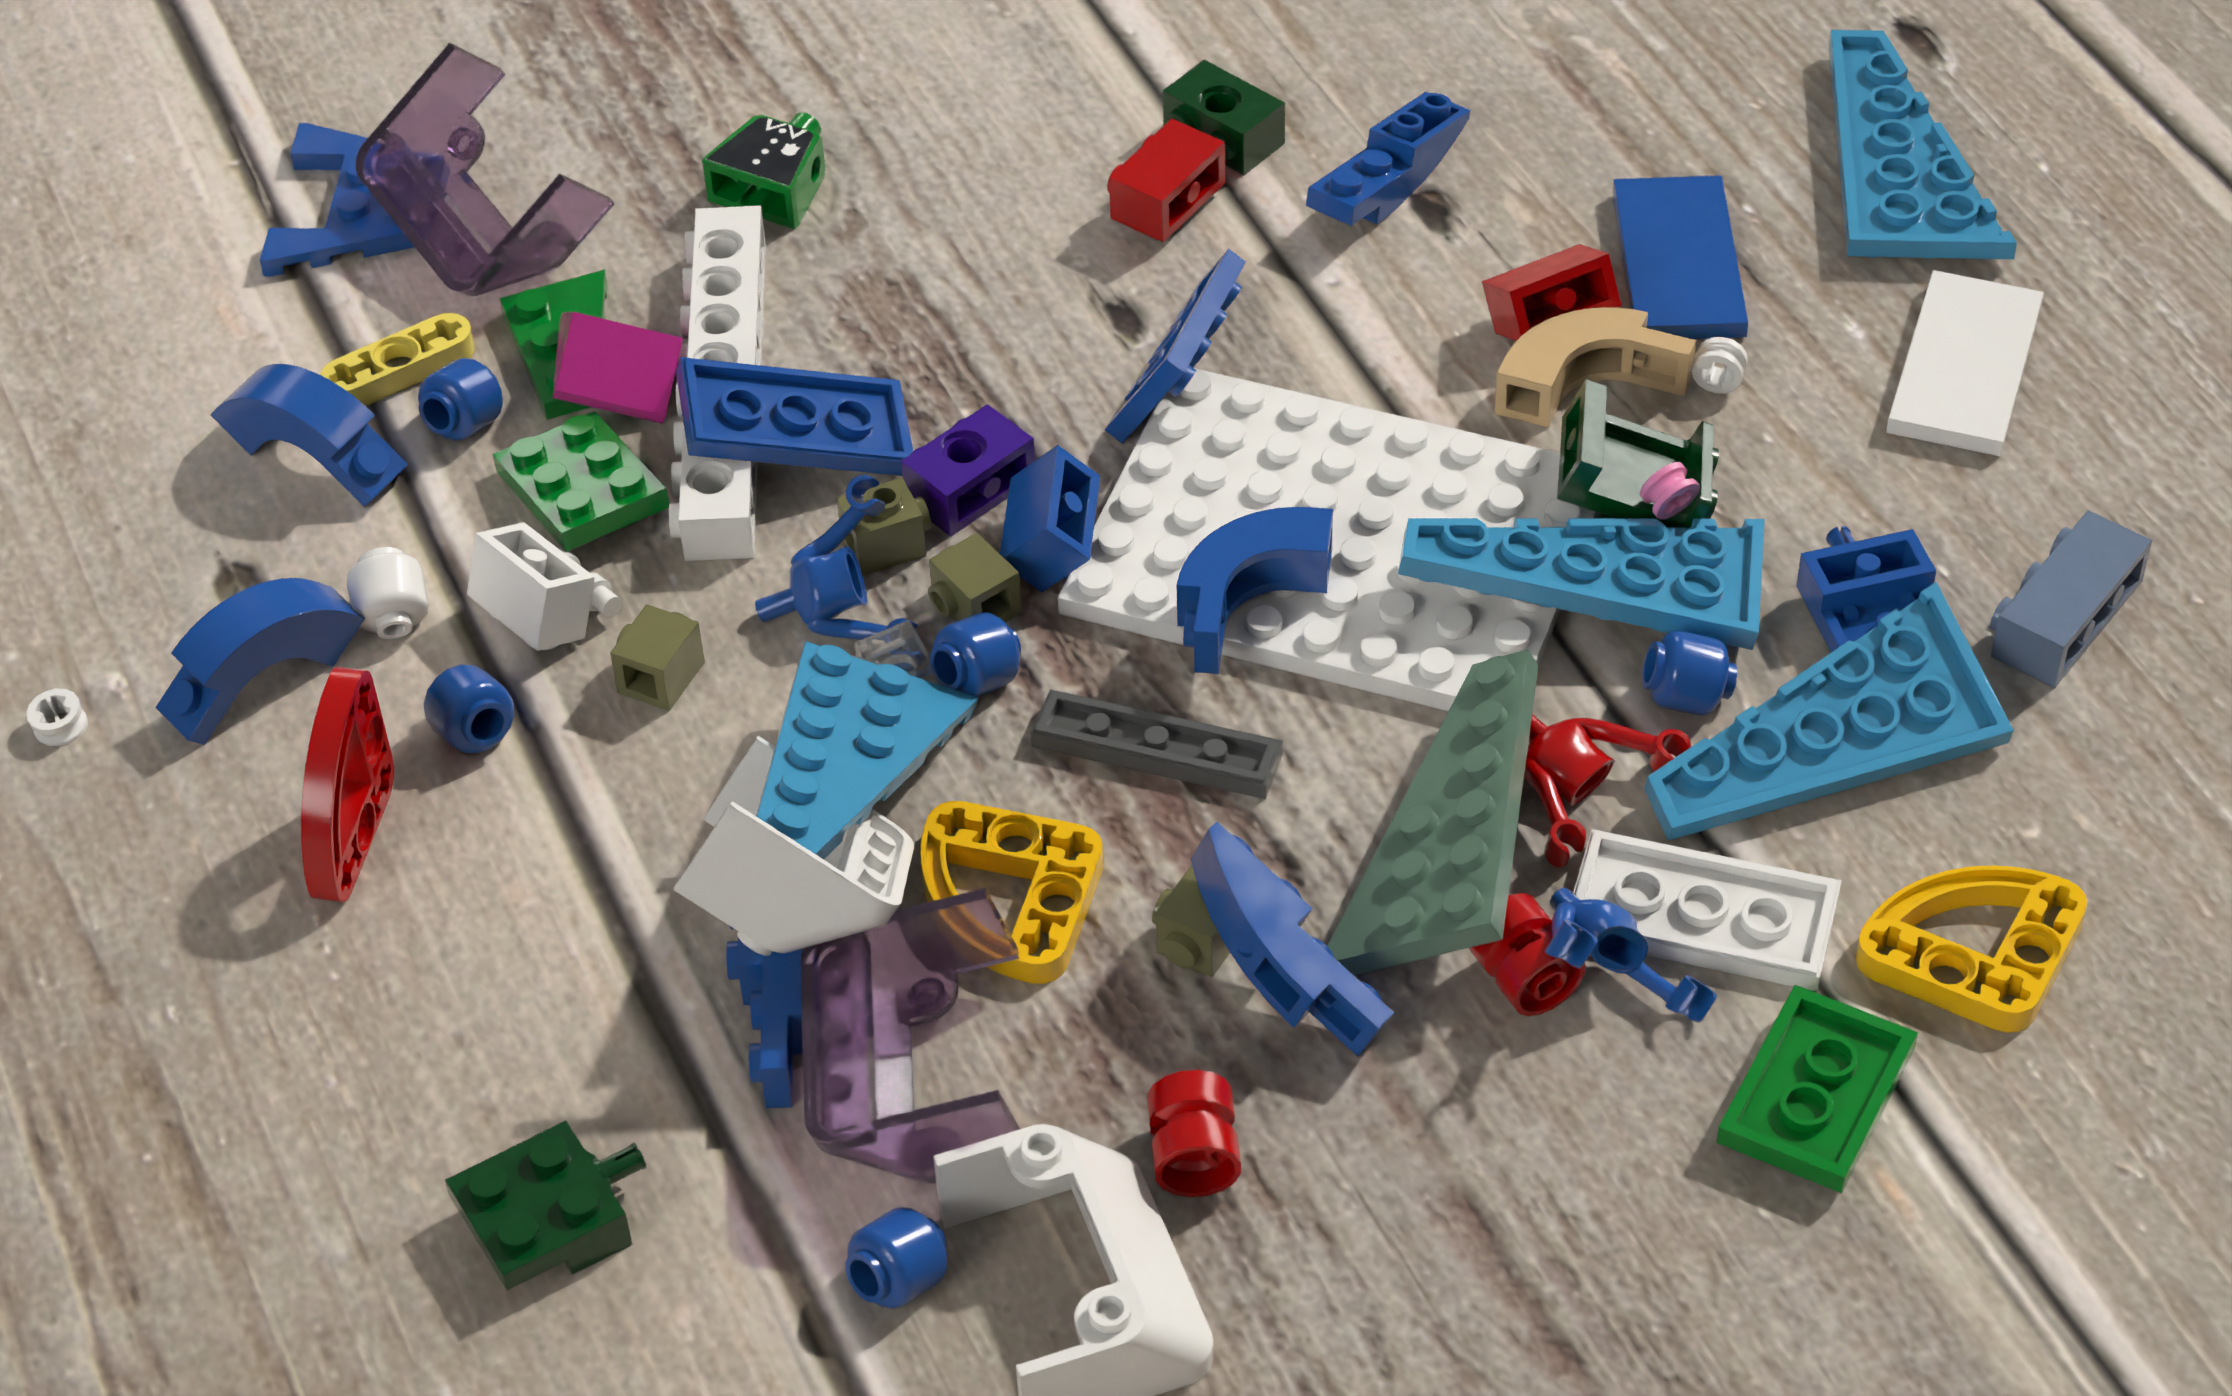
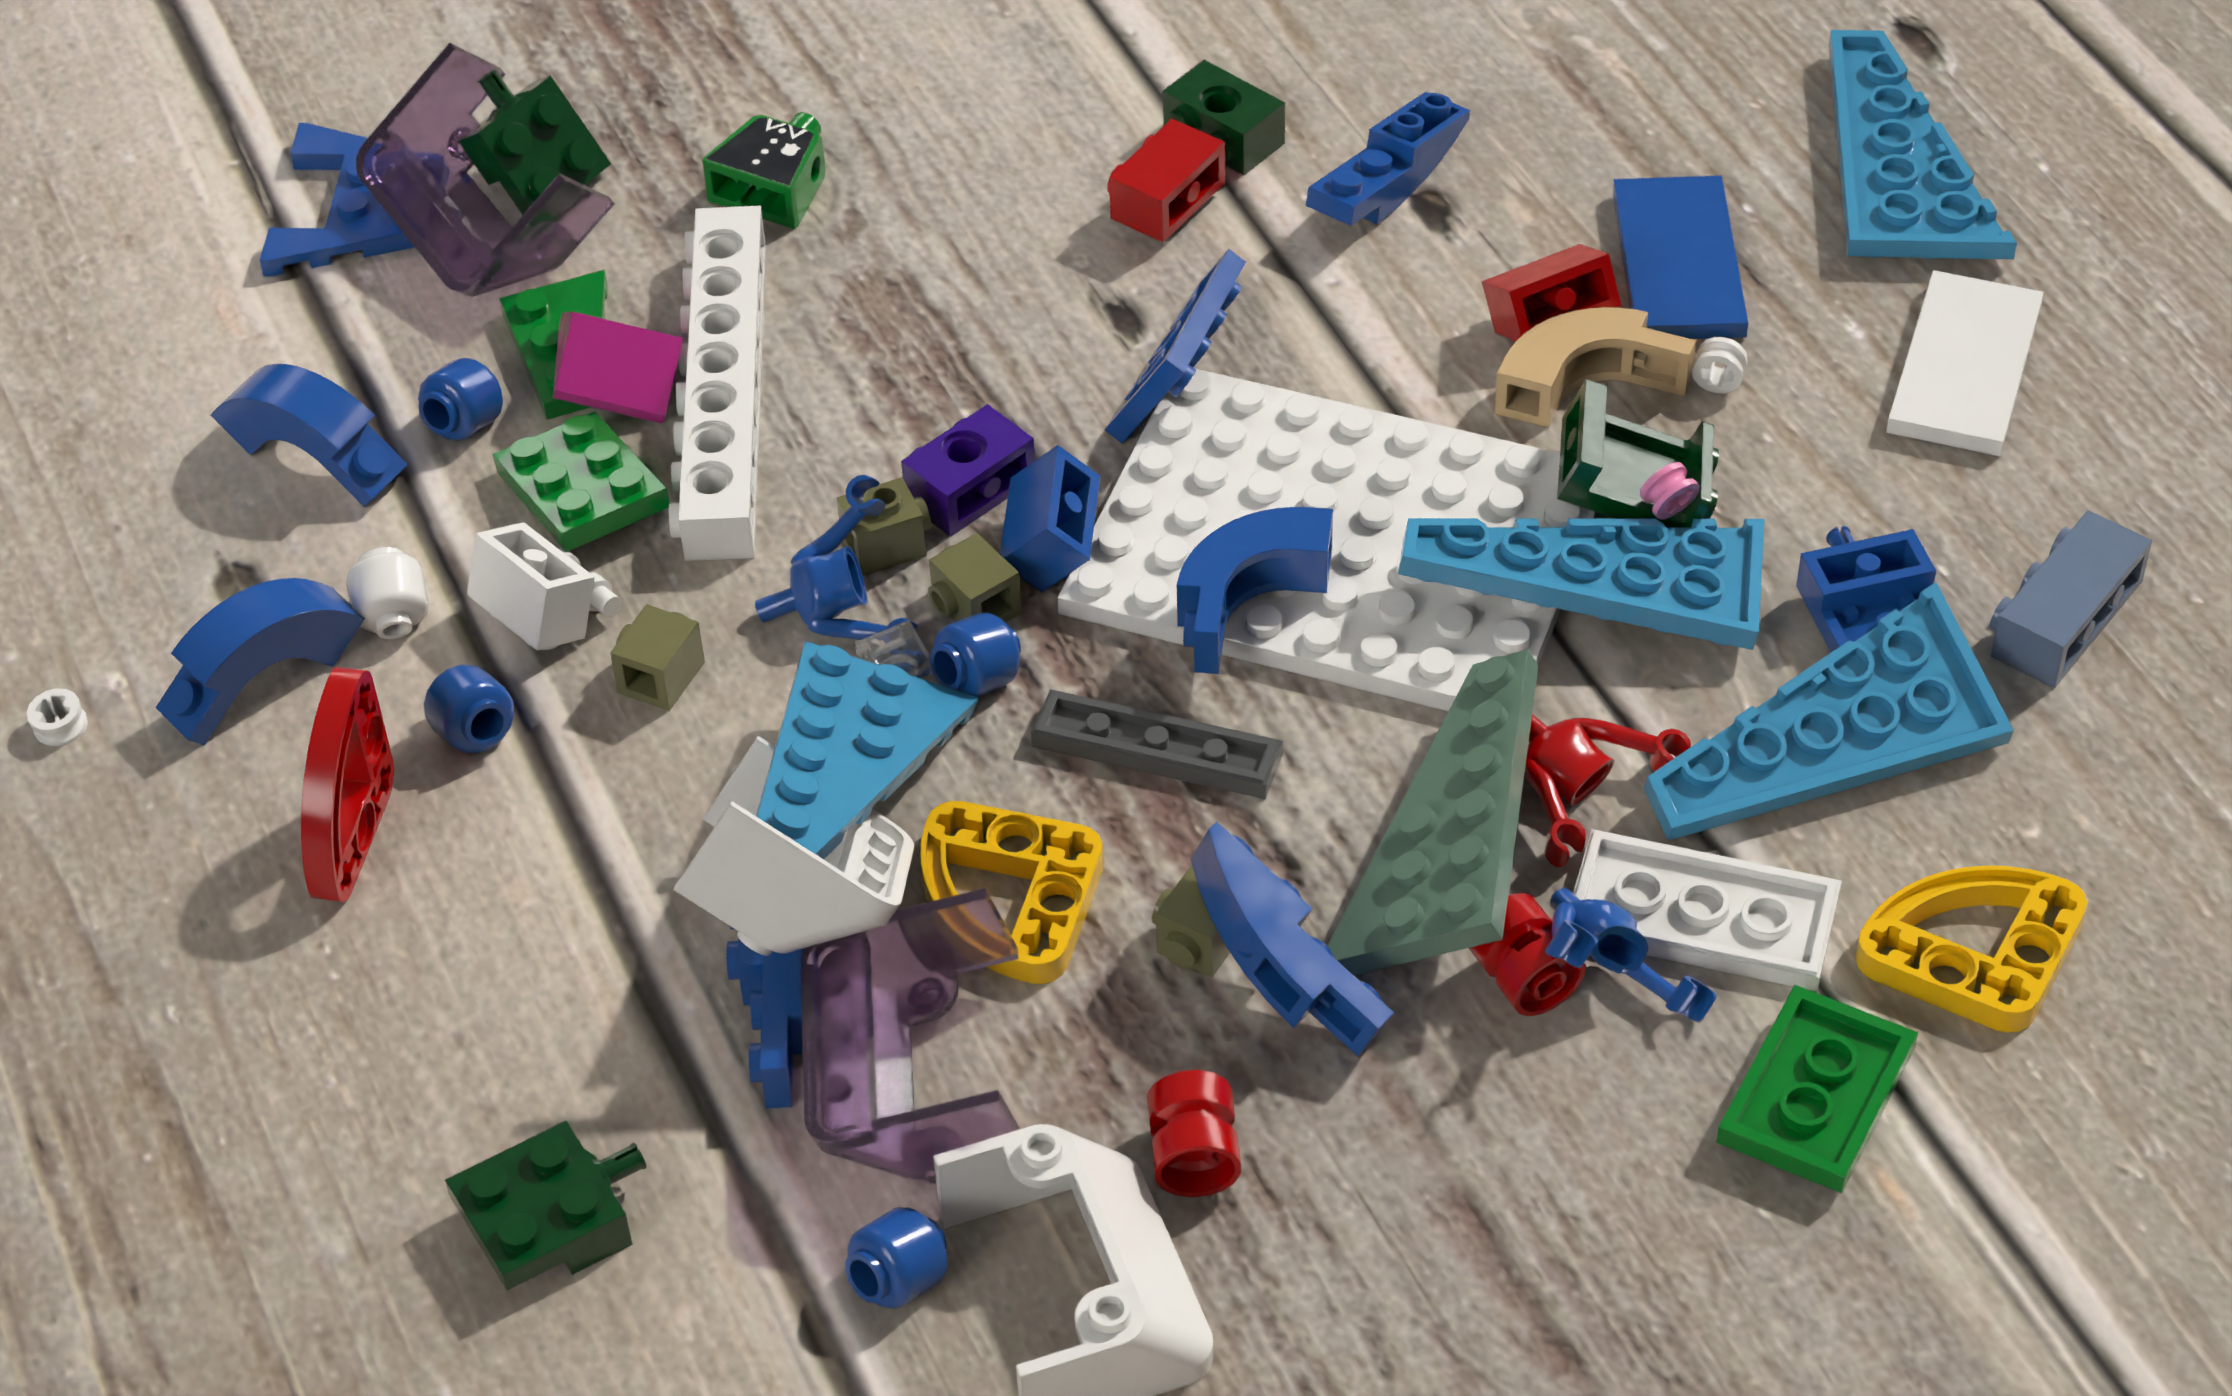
light yellow beam [320,313,475,406] -> none
blue tile [676,357,913,476] -> none
blue head [1642,630,1737,716] -> none
none -> dark green plate [458,68,611,226]

